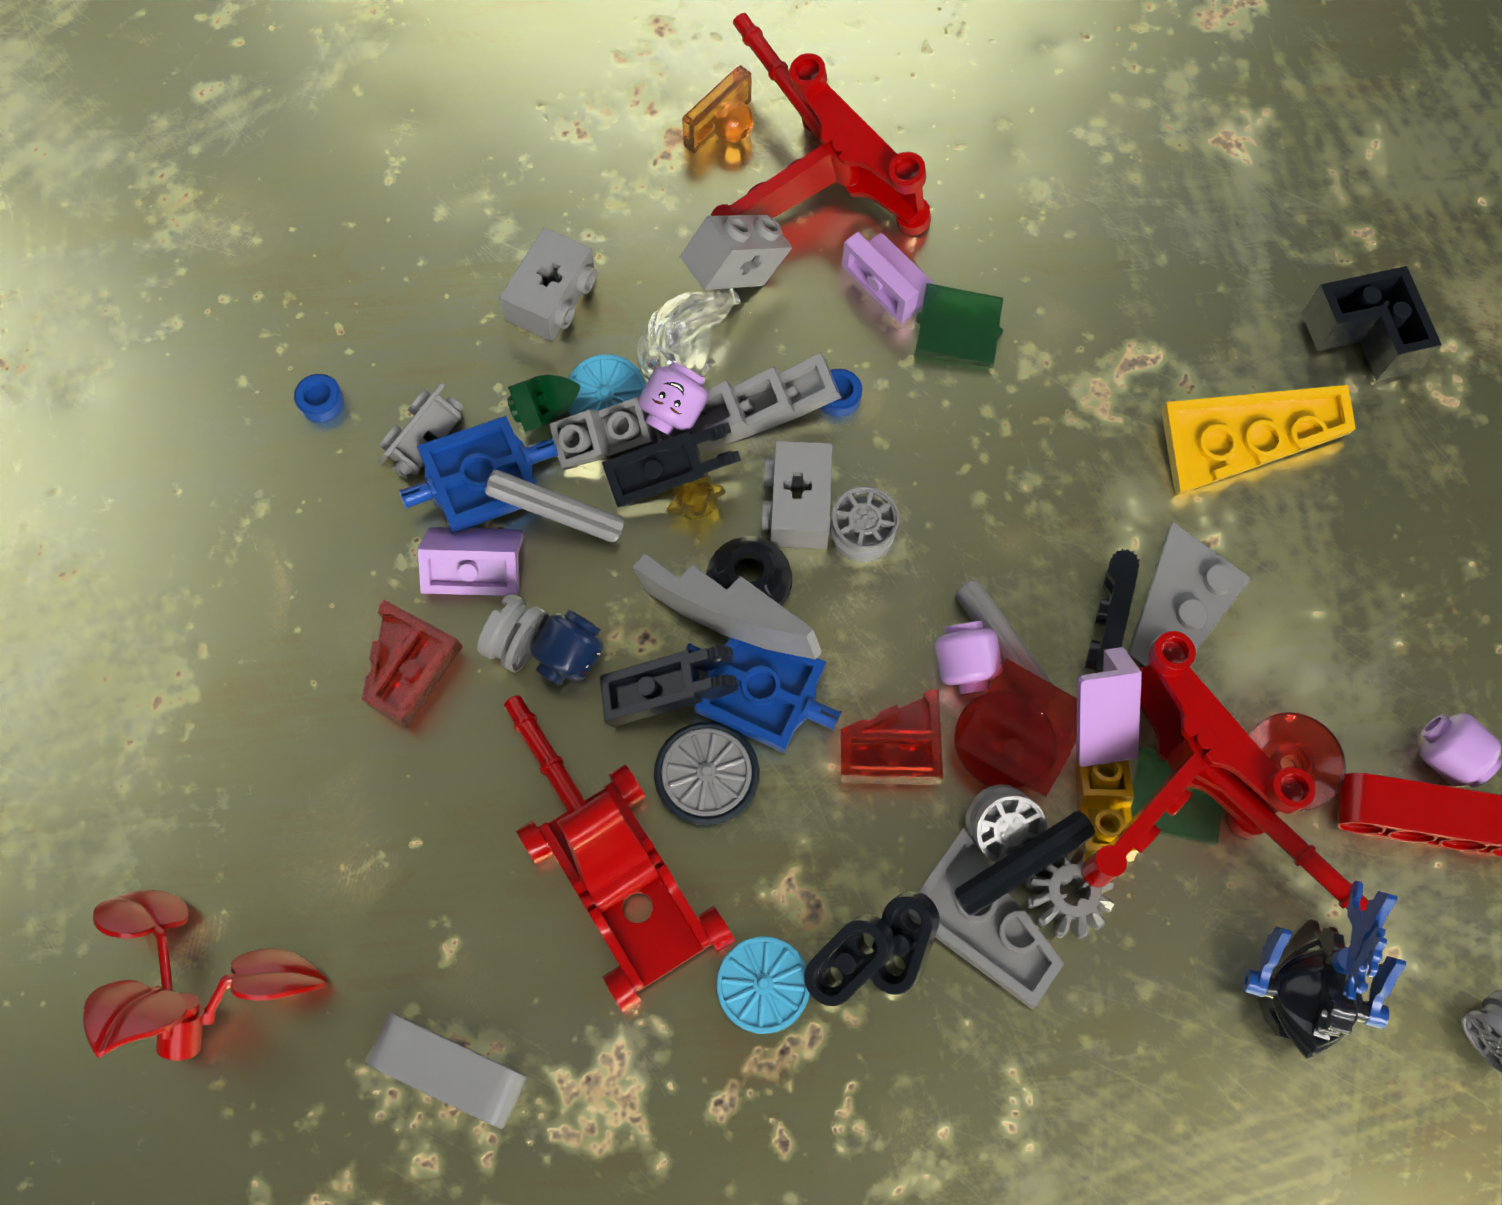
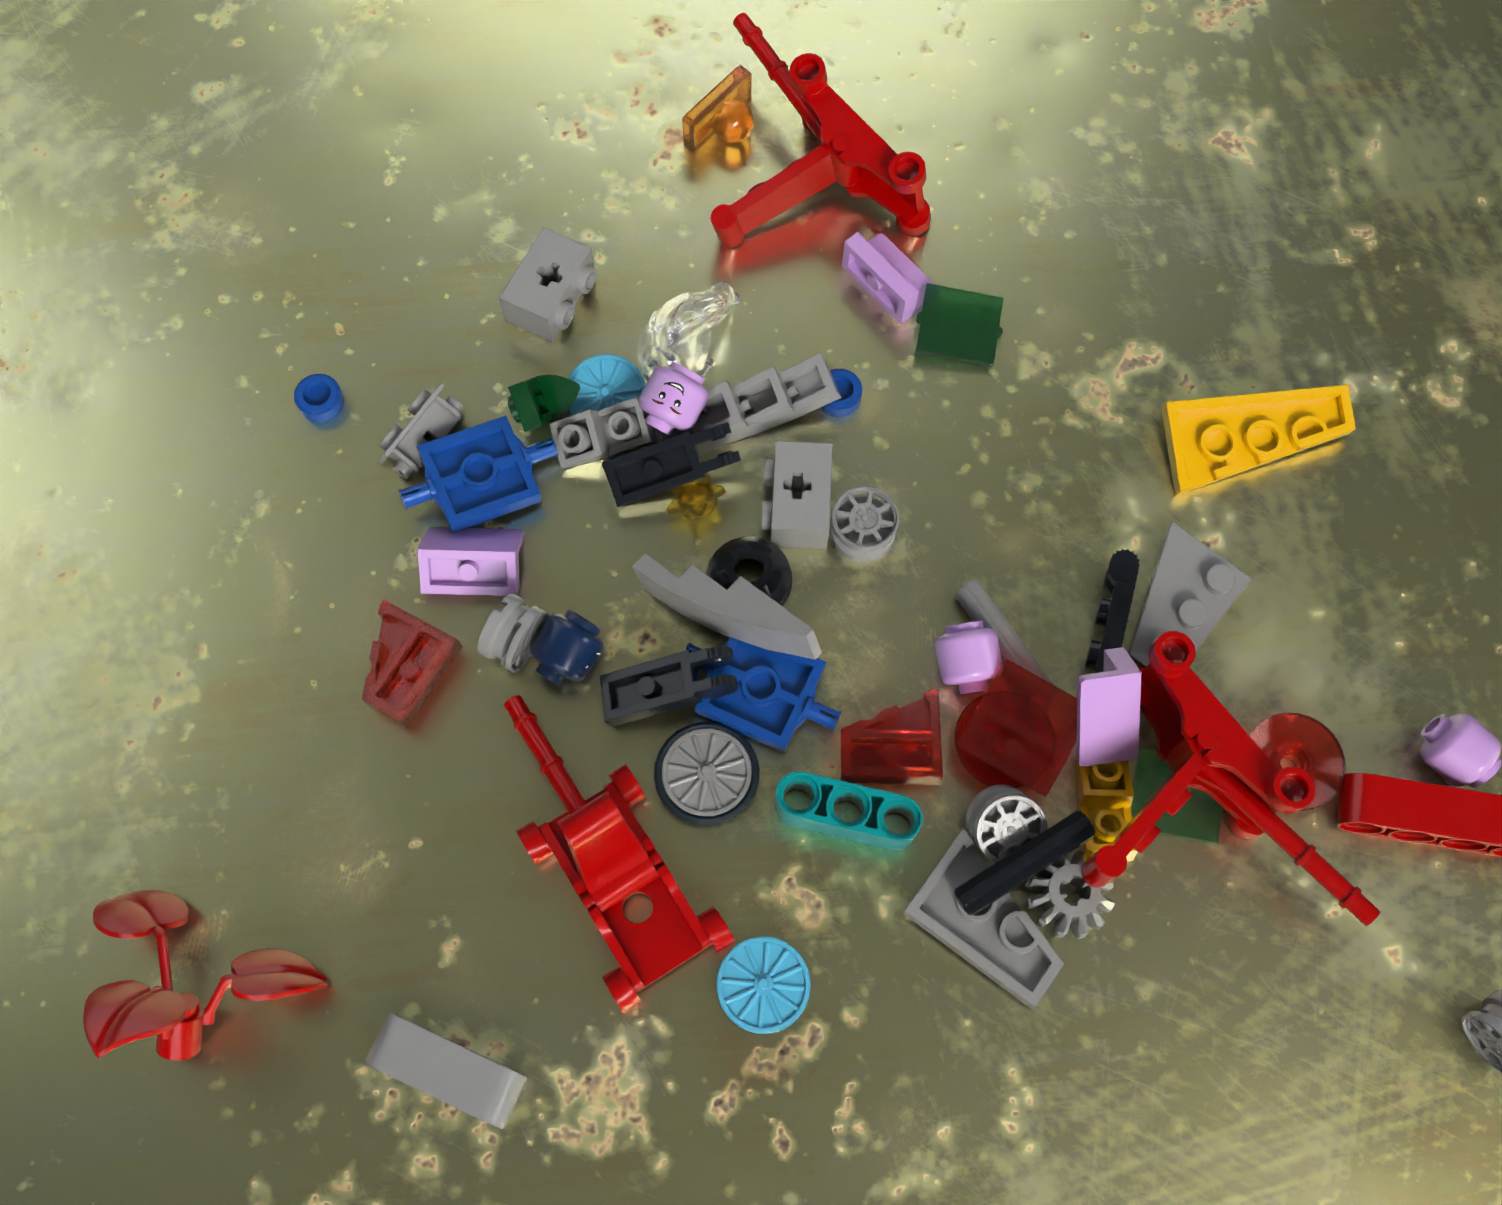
light grey axle [485,470,624,542] -> none
light grey brick [679,215,792,290] -> none
black plate [804,914,895,1006] -> none
black plate [871,891,940,995] -> none
helmet [1242,881,1406,1059] -> none
black brick [1301,266,1442,381] -> none
none -> teal beam [775,771,923,850]

